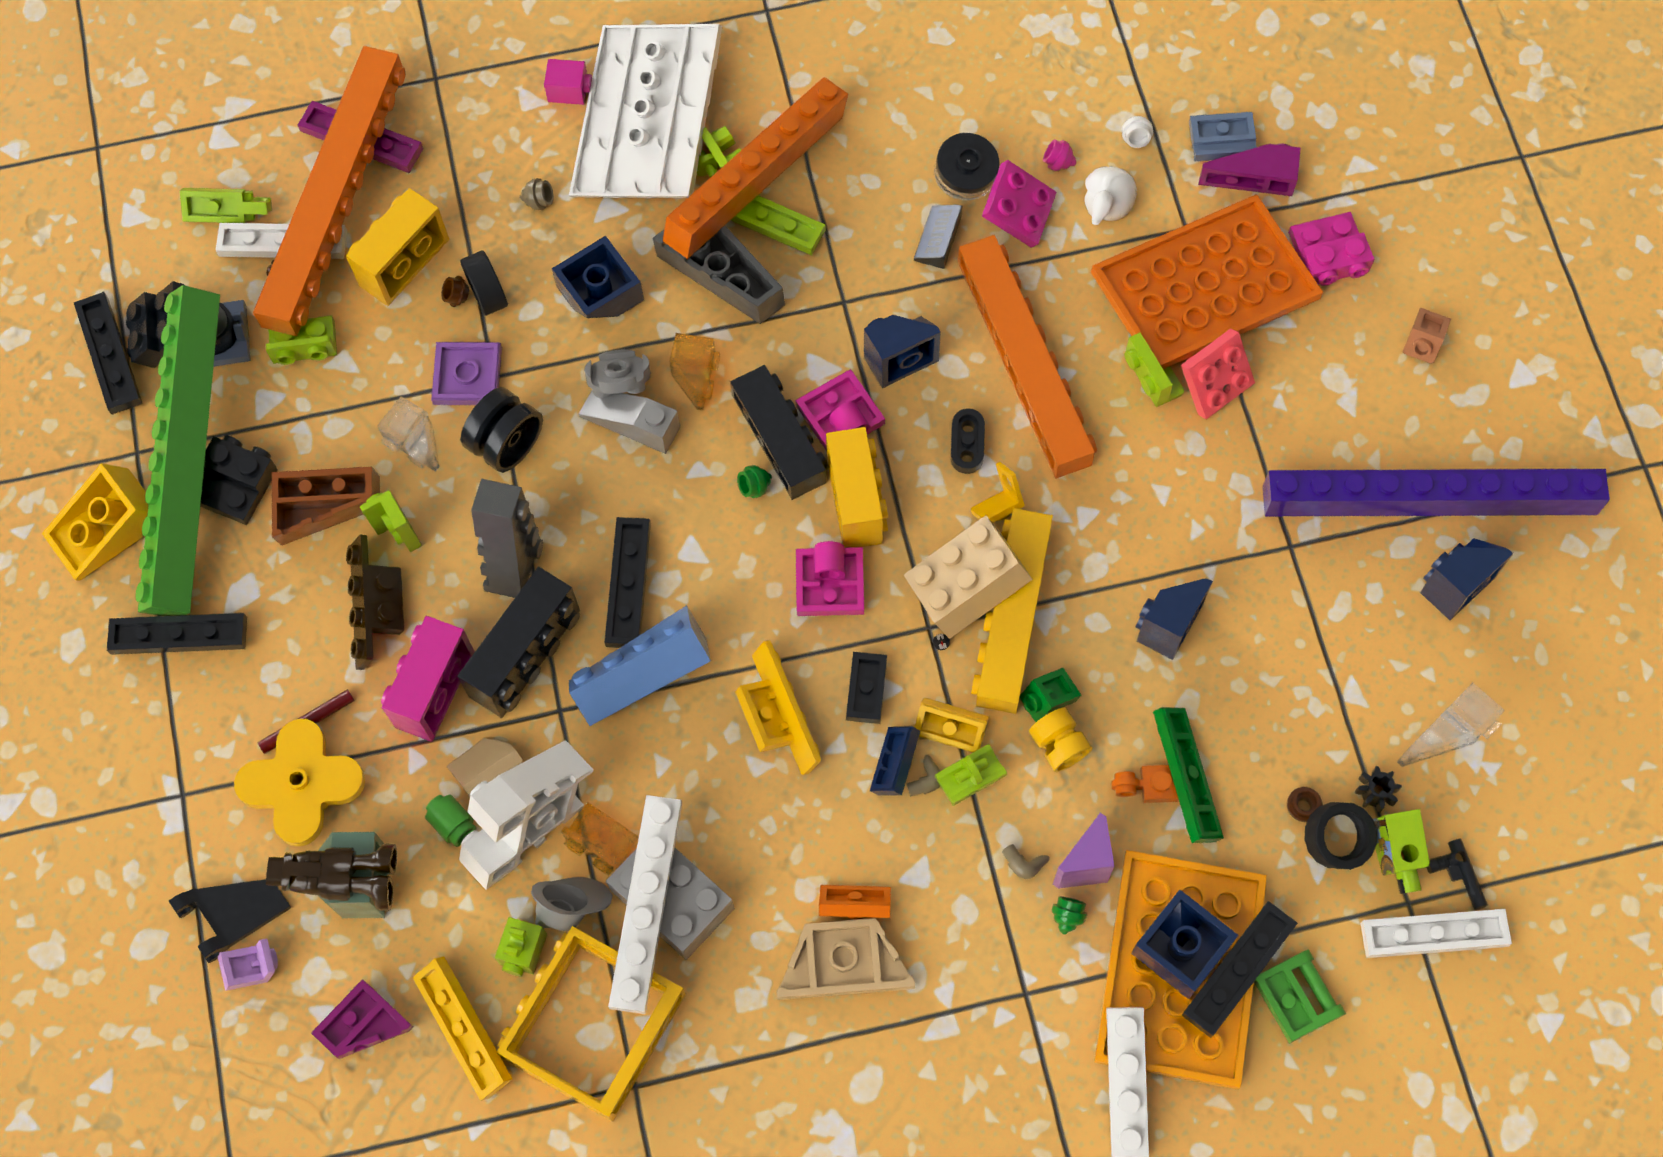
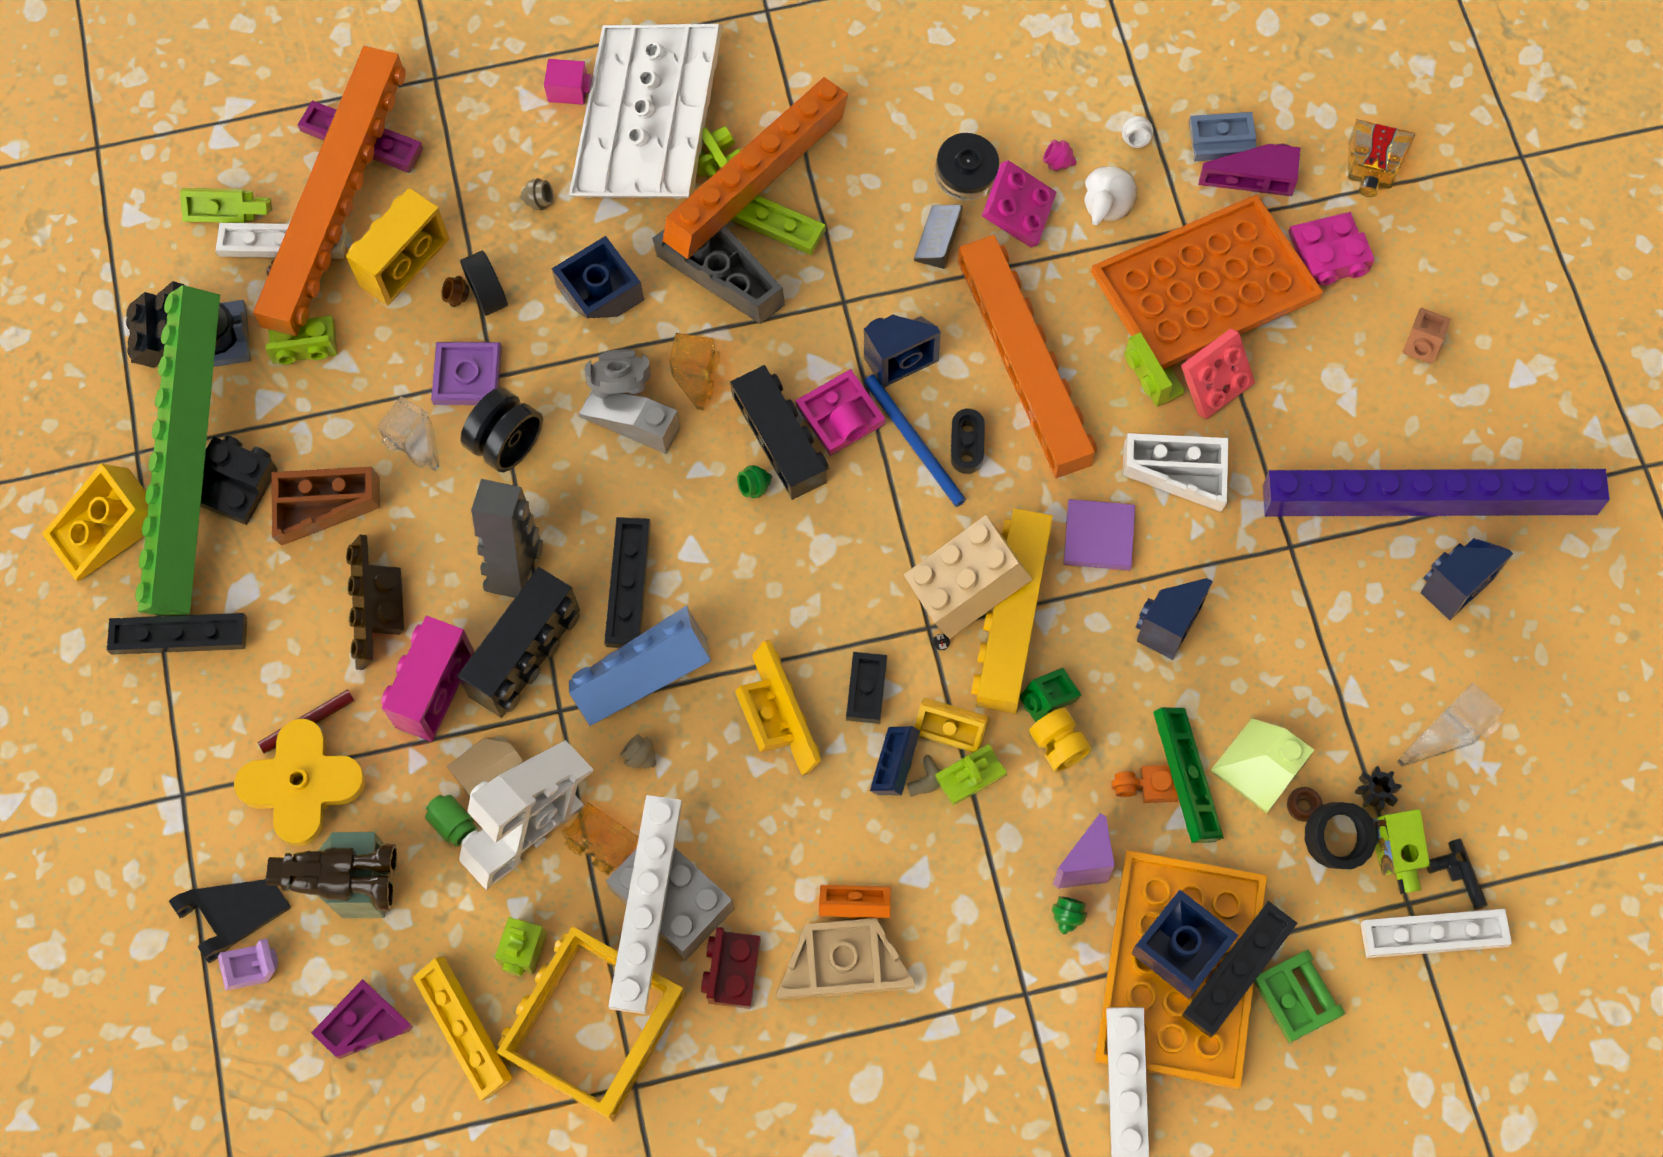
black plate [73,292,143,415] -> none
lime bracket [360,490,422,552] -> none
light grey piece [531,877,612,931] -> none
dark pink plate [796,541,864,616] -> none
yellow brick [826,427,888,548] -> none
yellow bracket [970,462,1025,523] -> none
dark tan animal [1002,844,1049,879] -> none
none -> dark tan plate [620,734,656,769]
none -> dark red bracket [701,927,761,1009]
none -> blue piece [864,375,966,507]
none -> medium lavender tile [1063,499,1135,571]
none -> white wedge [1123,433,1228,512]
none -> yellowish green slope [1211,718,1314,814]
none -> torso [1347,119,1415,197]

